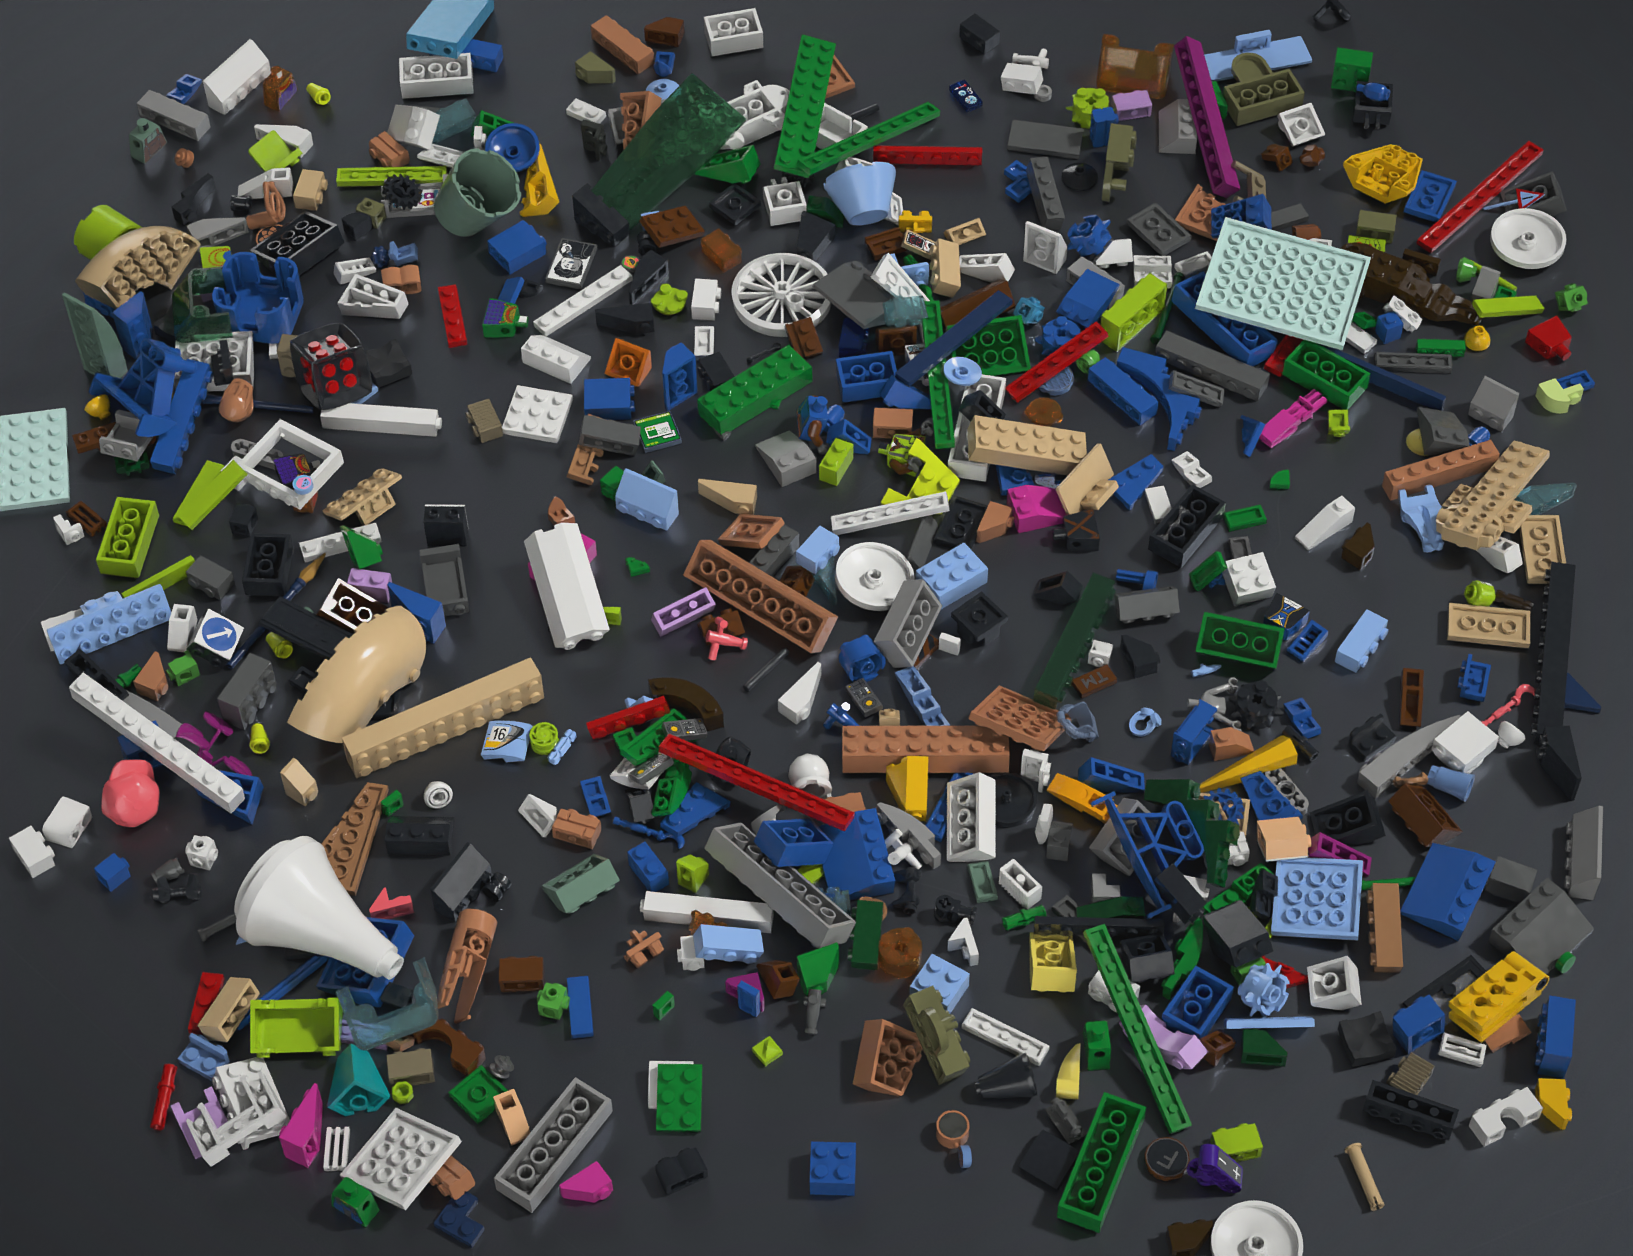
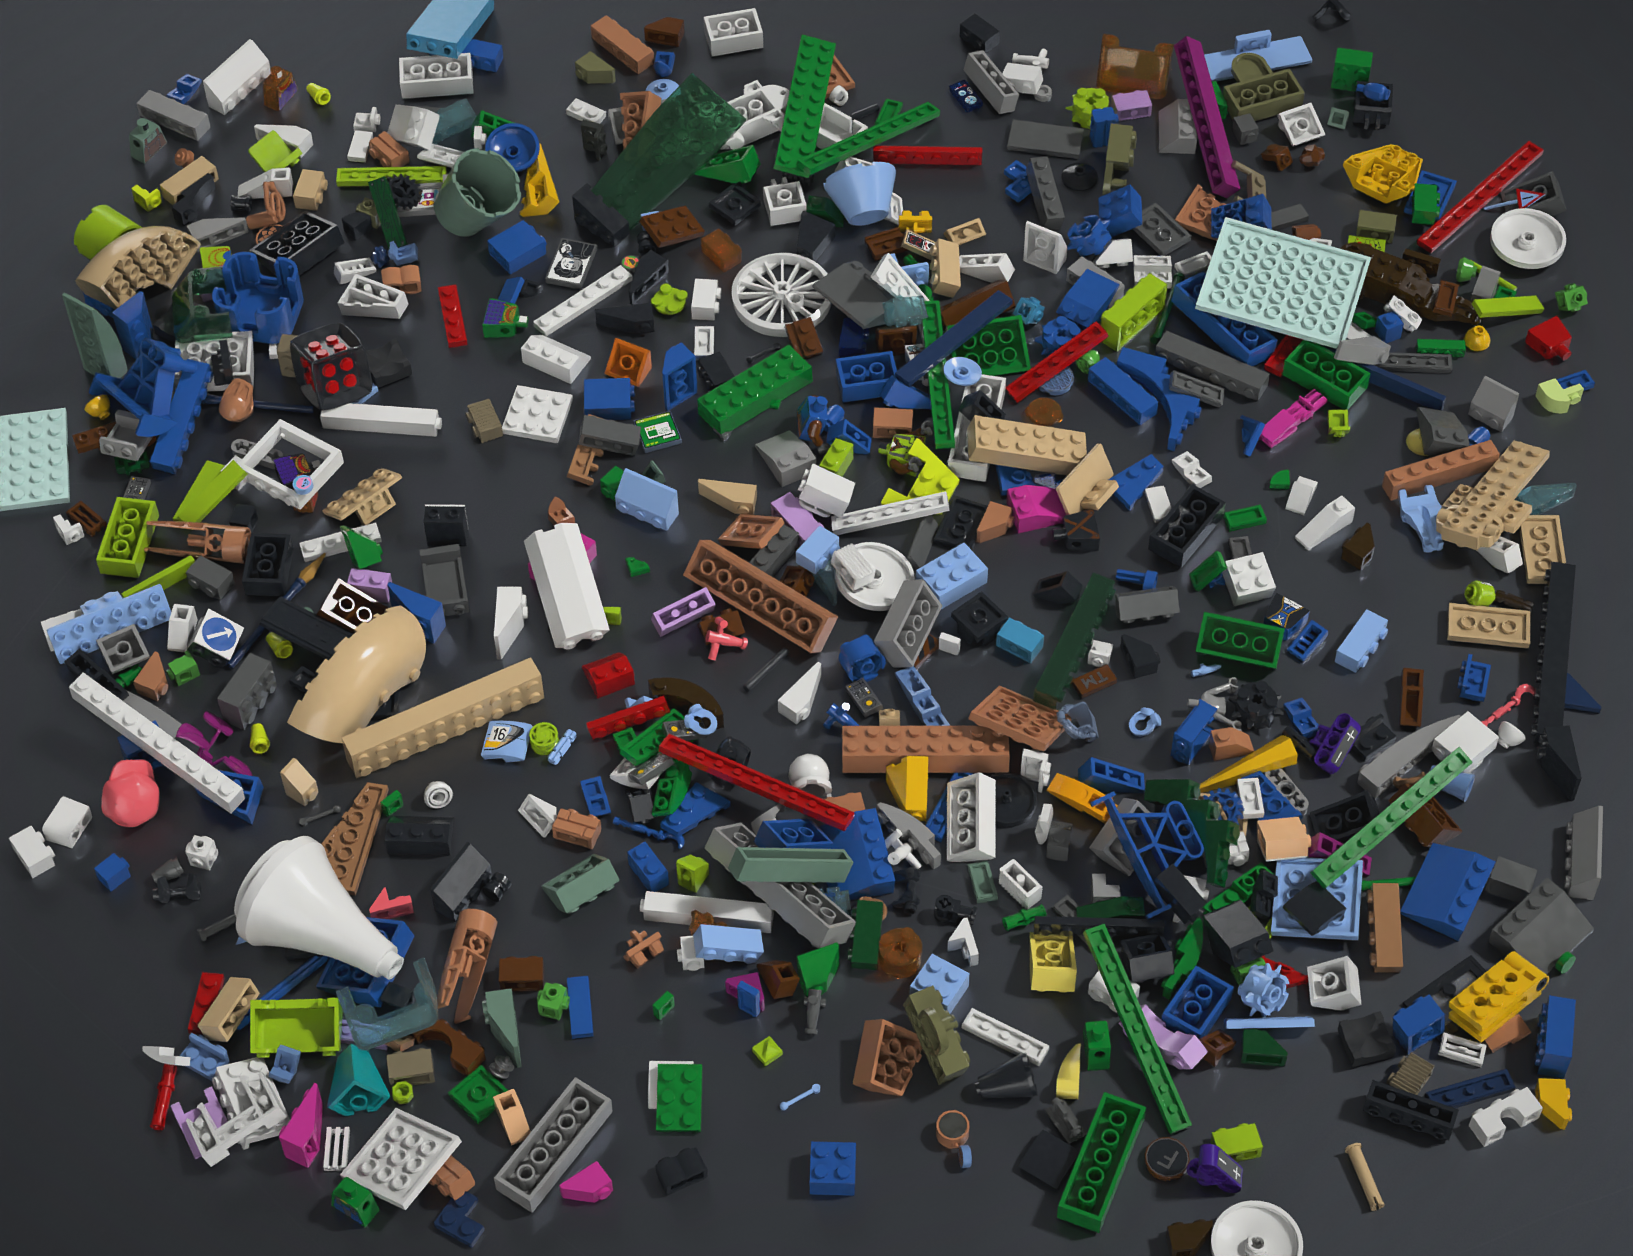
none -> light grey slope [96,624,150,674]
none -> tile [123,476,151,500]
none -> neon yellow bracket [131,185,162,212]
none -> white slope [142,1046,190,1066]
none -> nougat piece [144,521,251,564]
none -> tan brick [160,156,219,205]
none -> medium blue bracket [269,1044,301,1084]
none -> dark grey hinge [299,805,341,827]
none -> white tile [347,130,373,163]
none -> white bracket [353,107,380,132]
none -> dark green tile [368,176,408,249]
none -> sand green slope [482,988,522,1068]
none -> white slope [494,587,528,660]
none -> red slope [582,652,635,699]
none -> light blue piece [684,704,717,735]
none -> sand green brick [728,847,854,883]
none -> lavender brick [771,492,824,546]
none -> light blue hinge [780,1084,820,1110]
none -> white brick [798,463,855,518]
none -> white tile [829,85,848,106]
none -> white brick [831,543,876,590]
none -> green tile [875,98,903,125]
none -> light grey brick [963,51,1019,114]
none -> dark azure brick [996,618,1044,663]
none -> blue brick [1098,184,1142,237]
none -> dark grey brick [1232,113,1259,145]
none -> white plate [1237,778,1264,819]
none -> black slope [1283,881,1346,936]
none -> white slope [1285,476,1318,515]
none -> dark purple beam [1309,713,1361,774]
none -> green plate [1310,747,1473,889]
none -> sand green slope [1327,107,1349,129]
none -> light grey slope [1334,336,1391,365]
none -> green brick [1412,183,1440,225]
none -> dark blue tile [1424,1069,1516,1108]
none -> reddish brown tile [1433,280,1459,317]

